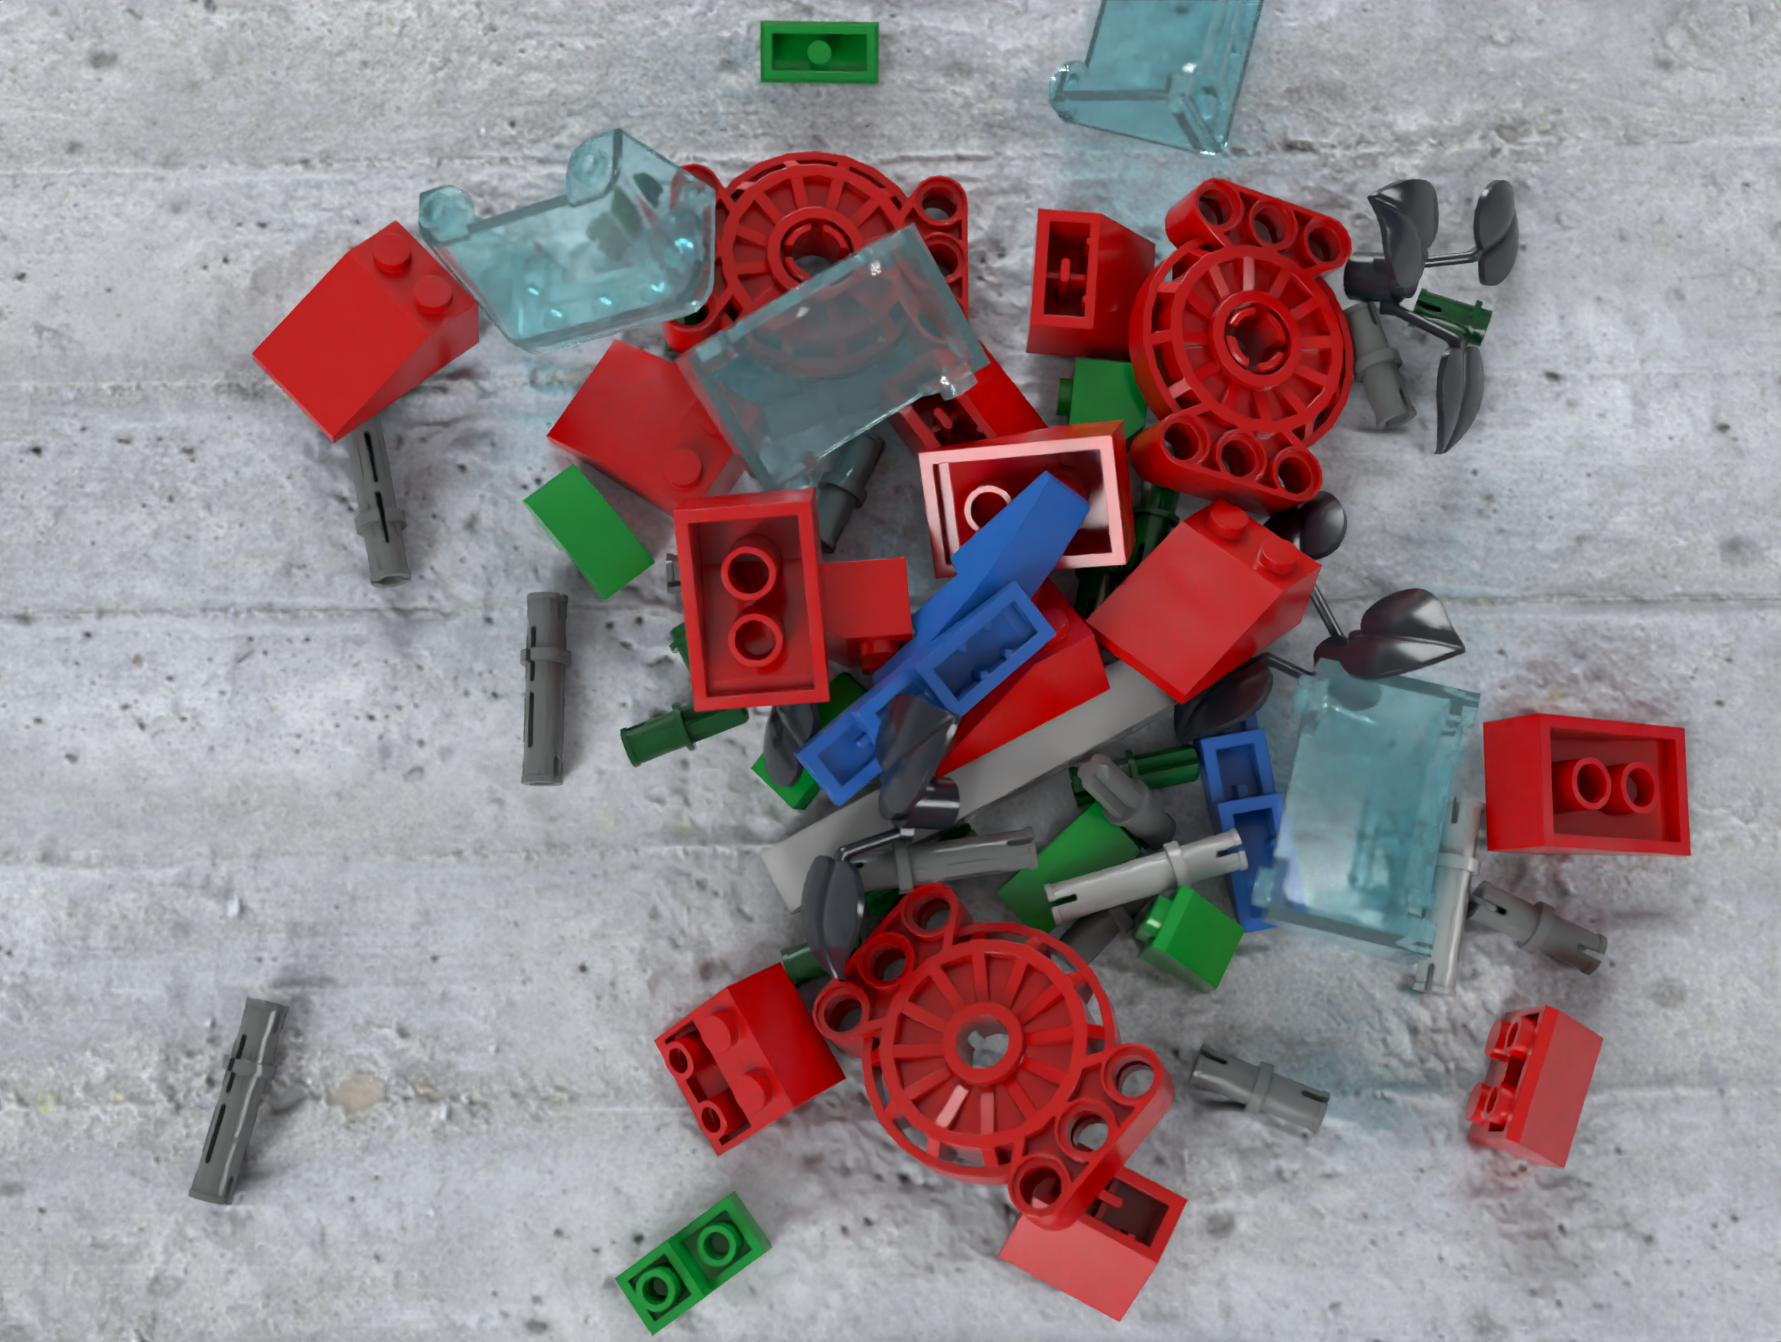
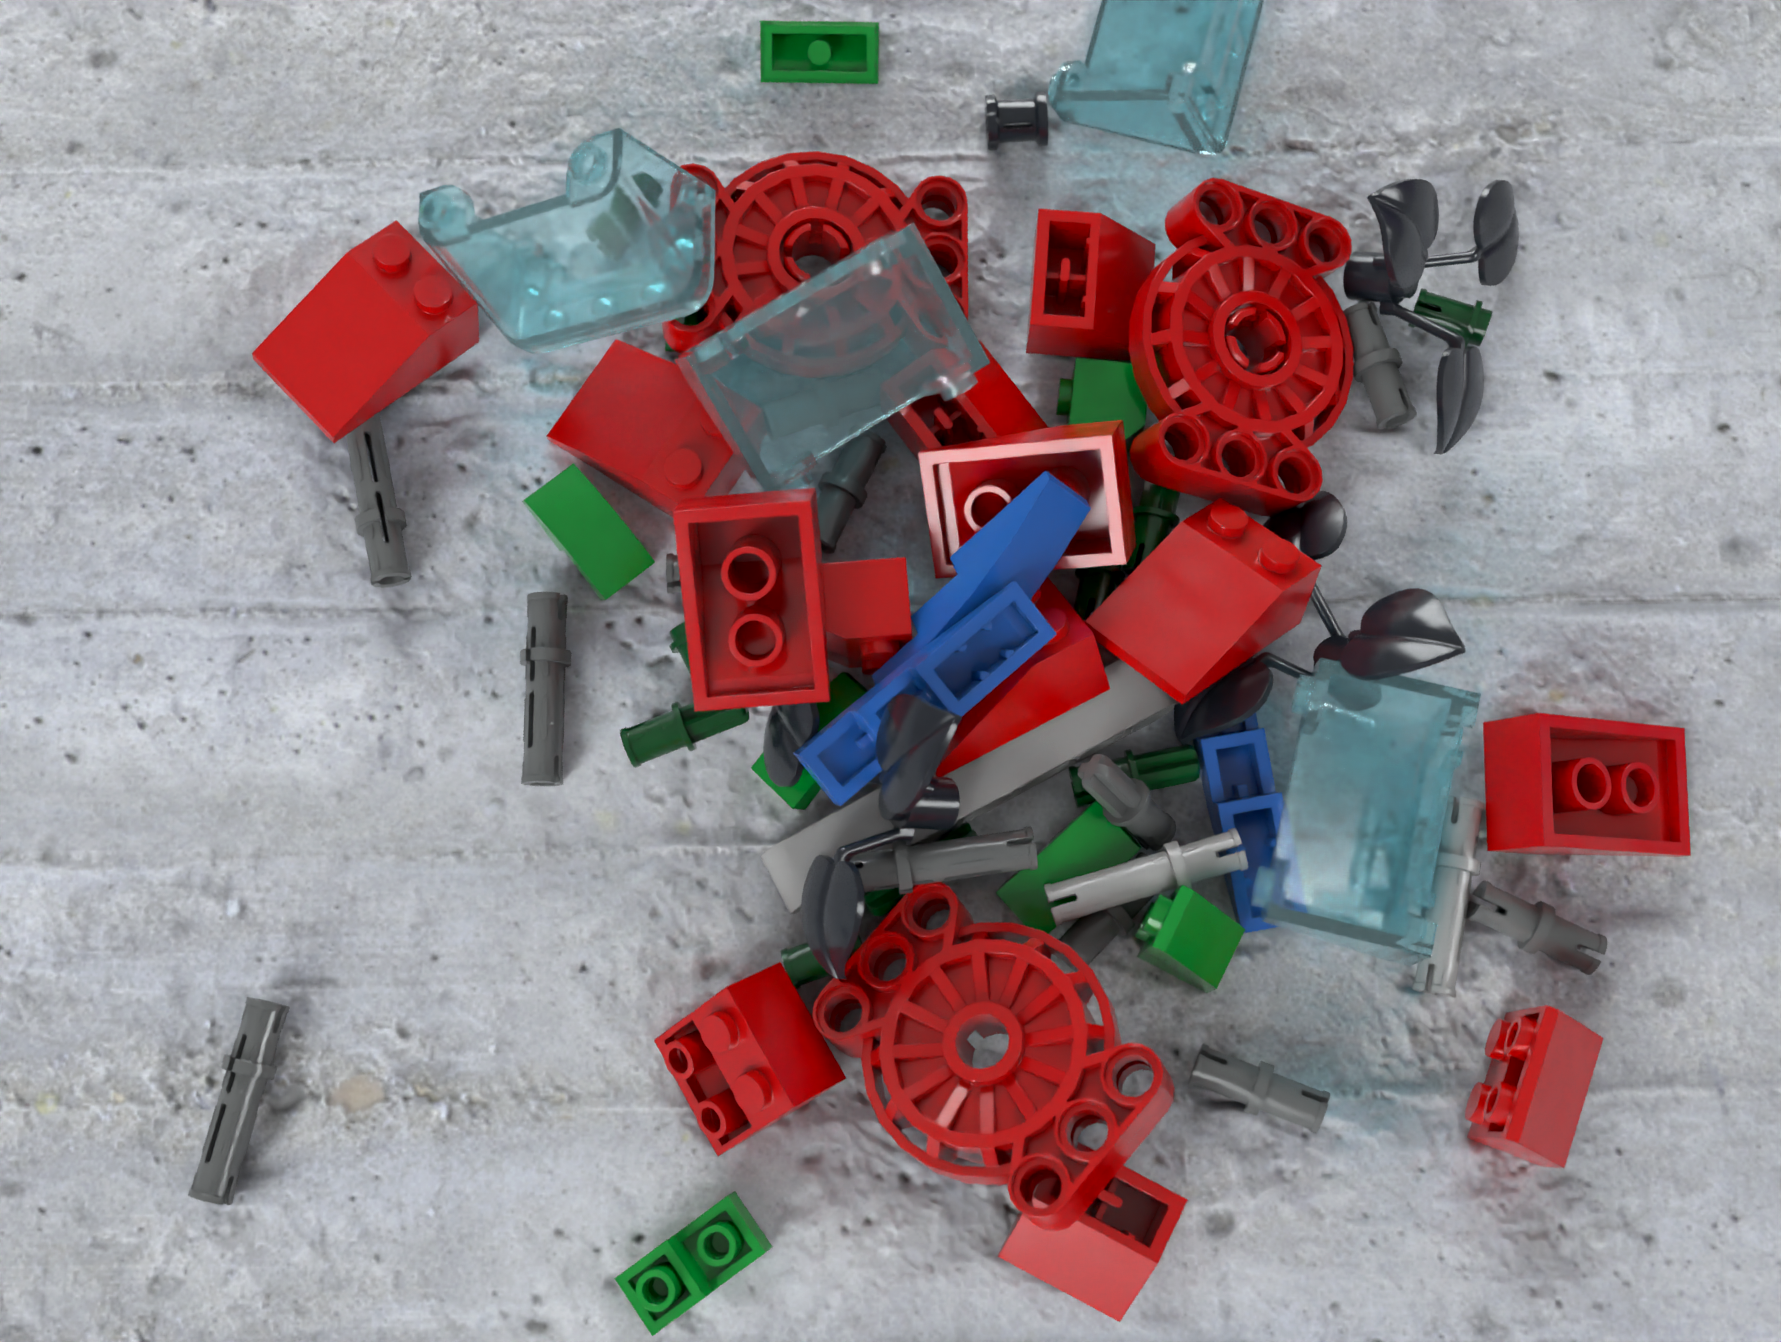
none -> black bush [985,91,1048,150]

